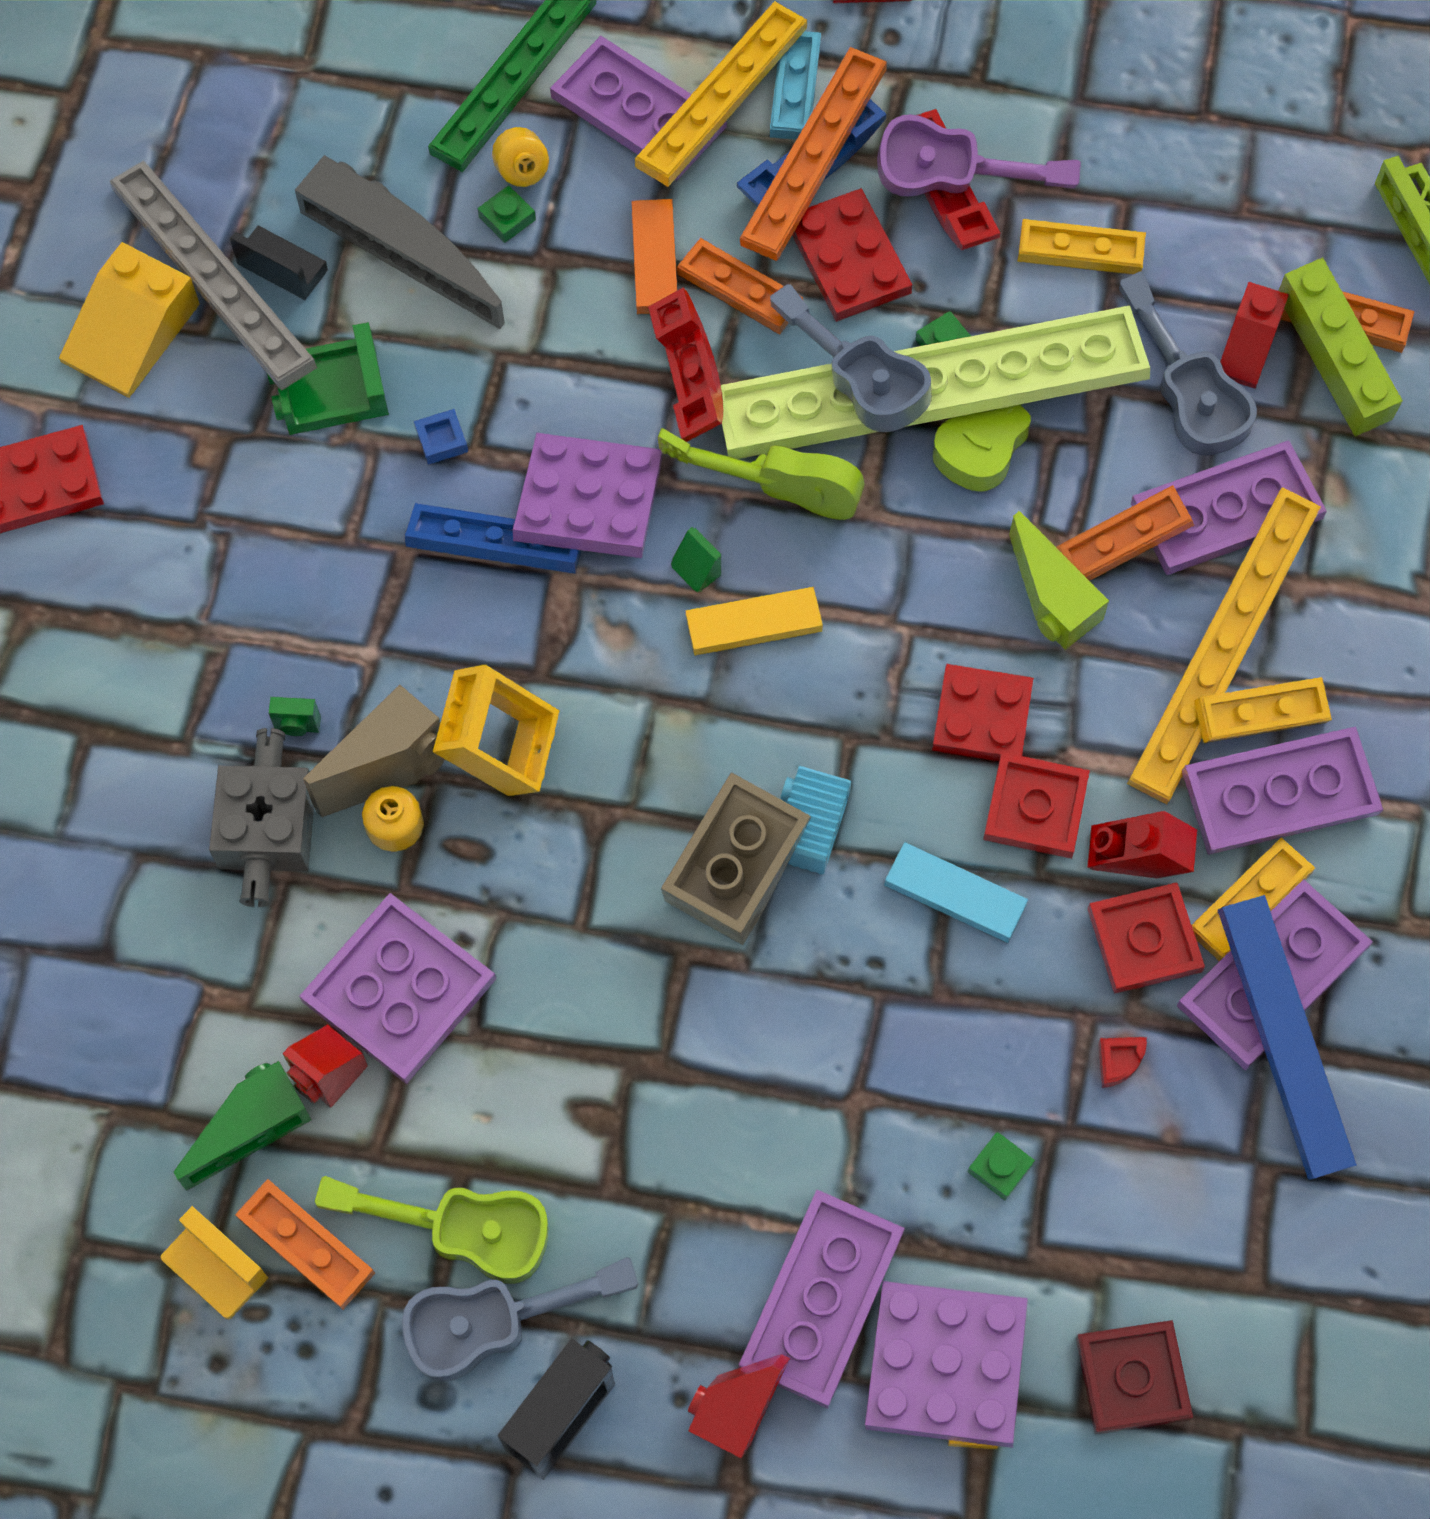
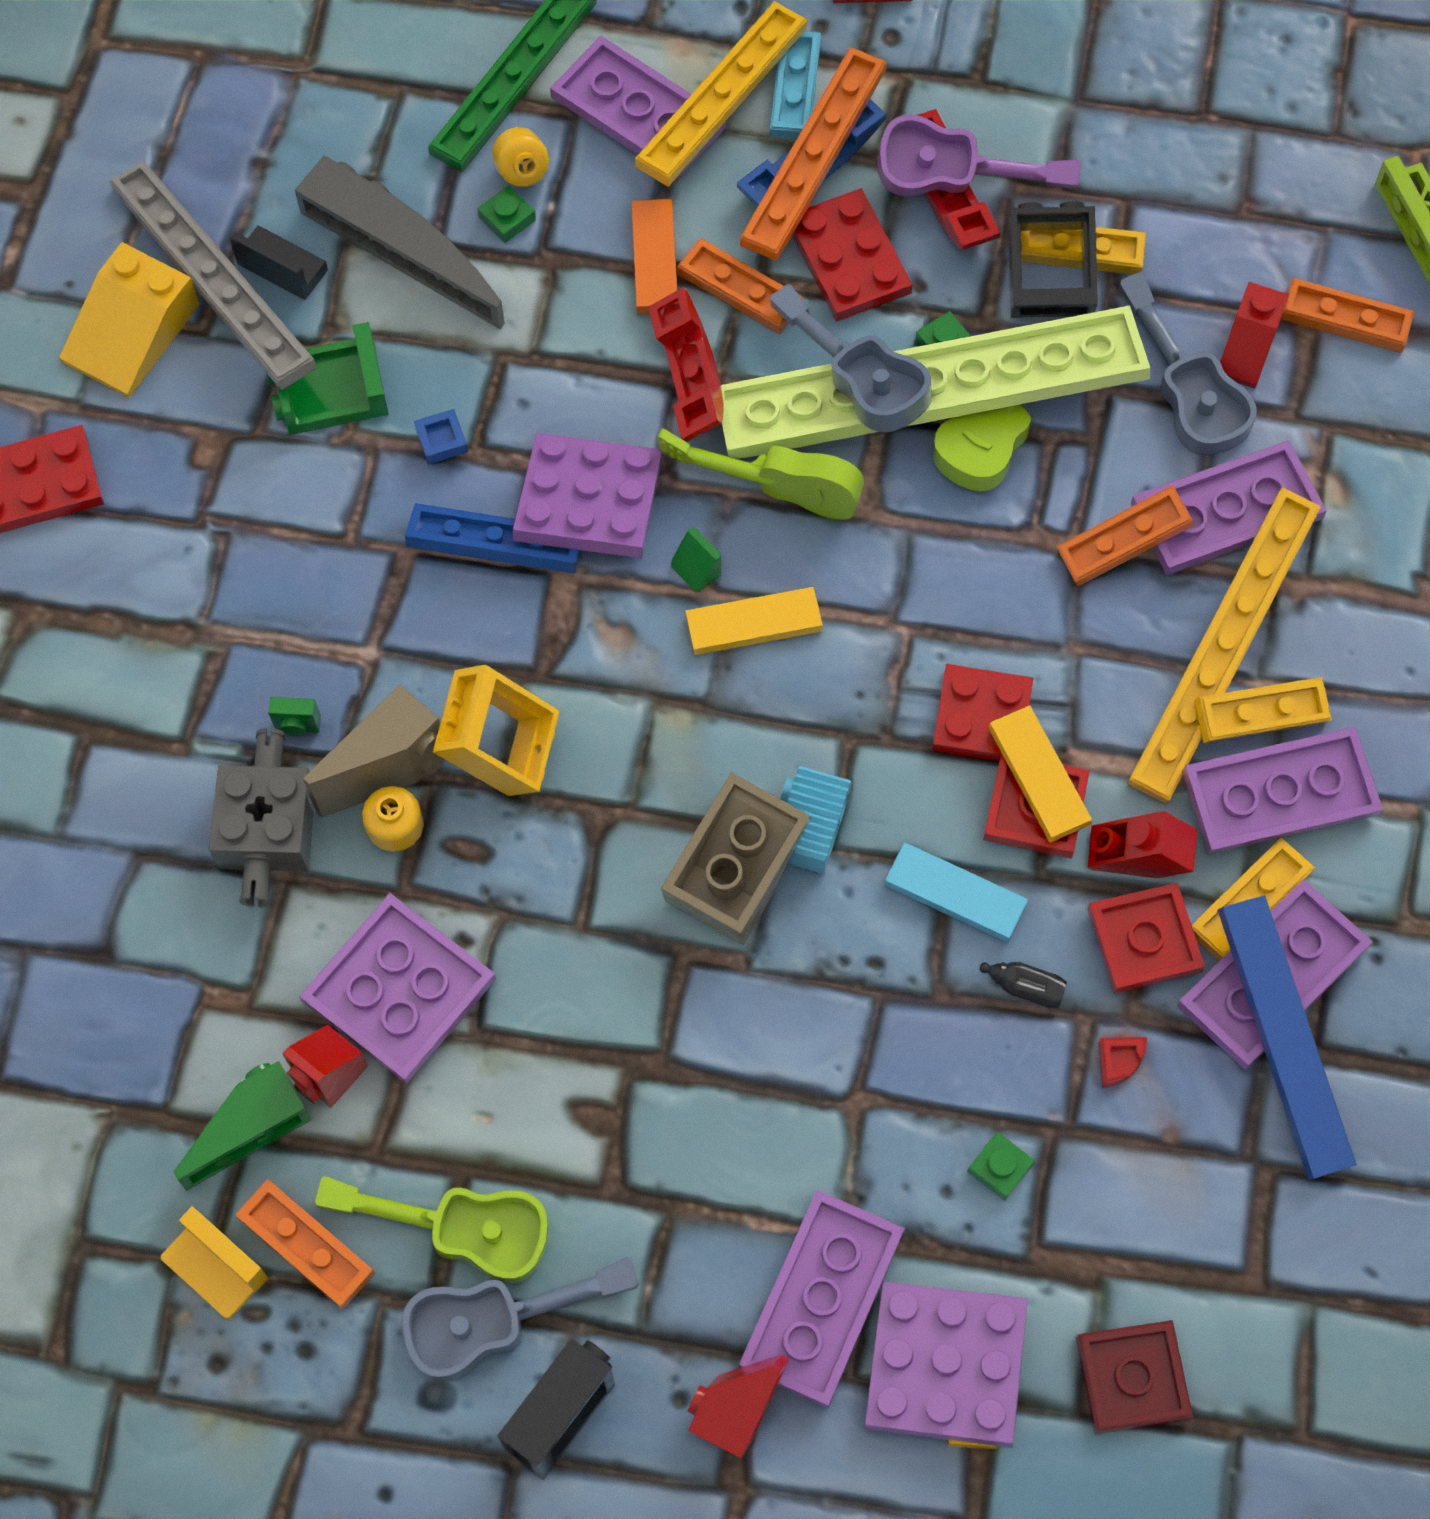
lime slope [1009,511,1109,650] -> none
lime brick [1278,257,1403,437] -> none
none -> black piece [979,962,1067,1008]
none -> yellow tile [989,706,1092,843]
none -> black window [1008,201,1098,318]

